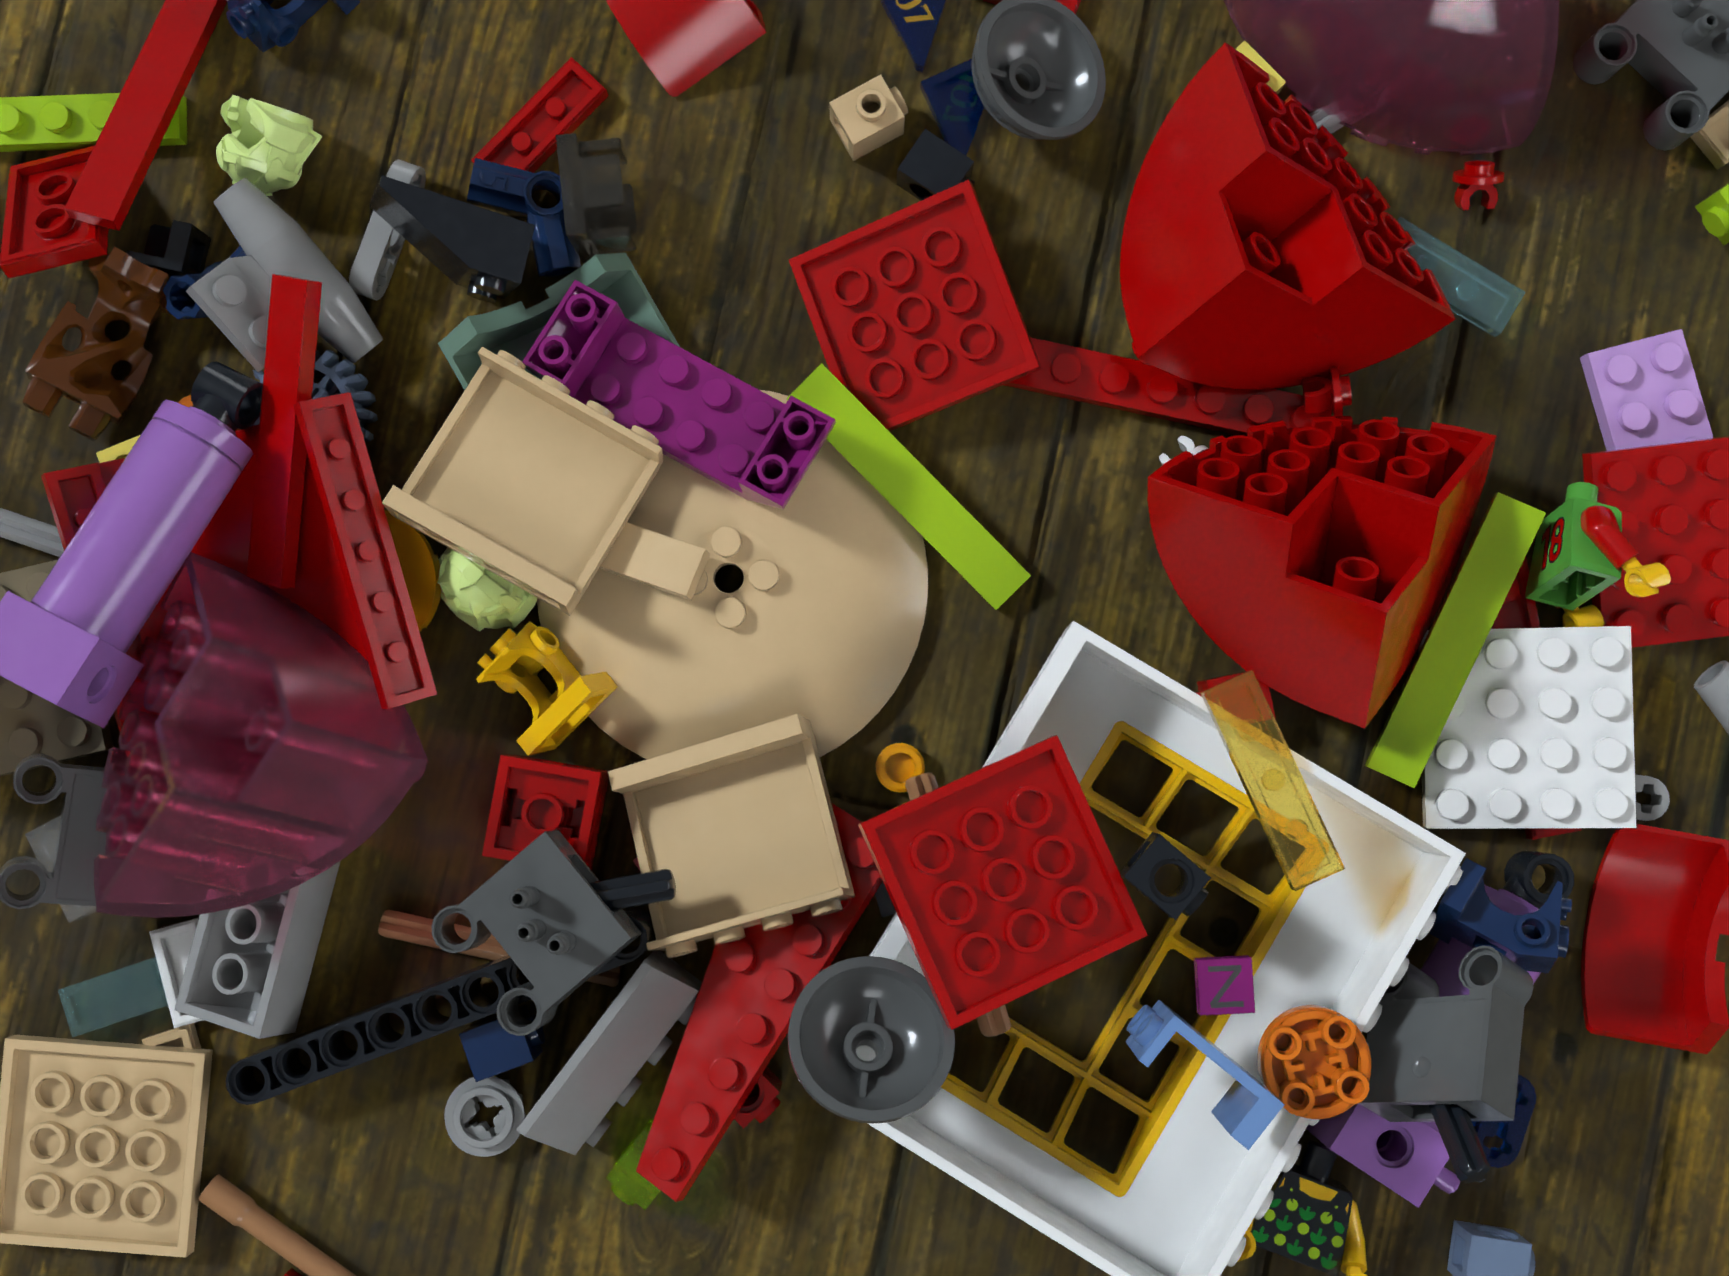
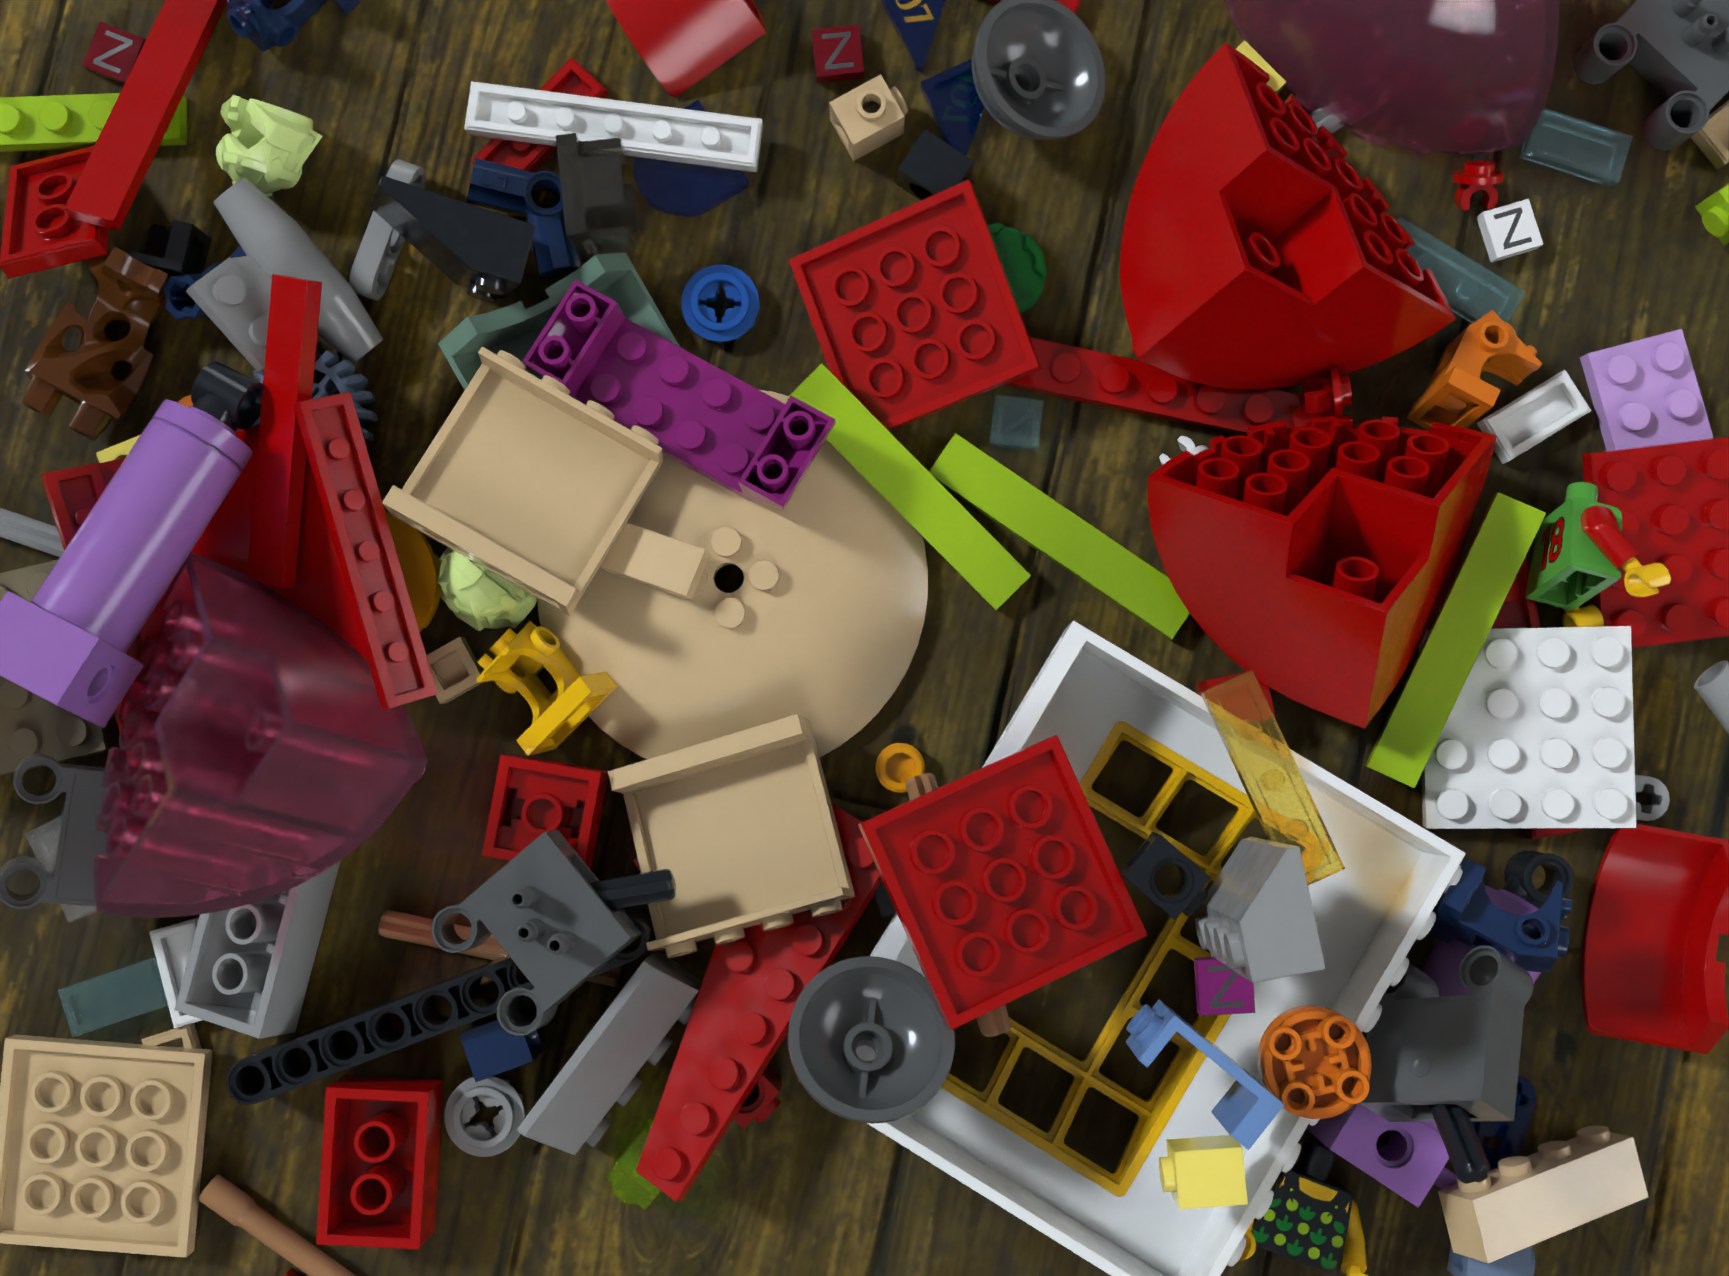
none -> dark red tile [81,21,146,85]
none -> red brick [316,1075,444,1250]
none -> tan tile [426,637,484,704]
none -> white tile [464,81,763,172]
none -> clear blue tile [633,100,749,217]
none -> blue gear [681,265,760,344]
none -> dark red tile [811,25,864,83]
none -> lime tile [929,433,1190,640]
none -> green tile [988,223,1047,315]
none -> clear light blue tile [988,395,1044,451]
none -> light yellow brick [1159,1135,1248,1209]
none -> light grey slope [1195,837,1326,983]
none -> orange tile [1406,310,1542,431]
none -> tan brick [1438,1126,1649,1263]
none -> white tile [1476,198,1543,263]
none -> white tile [1477,370,1591,464]
none -> clear light blue tile [1519,107,1633,187]

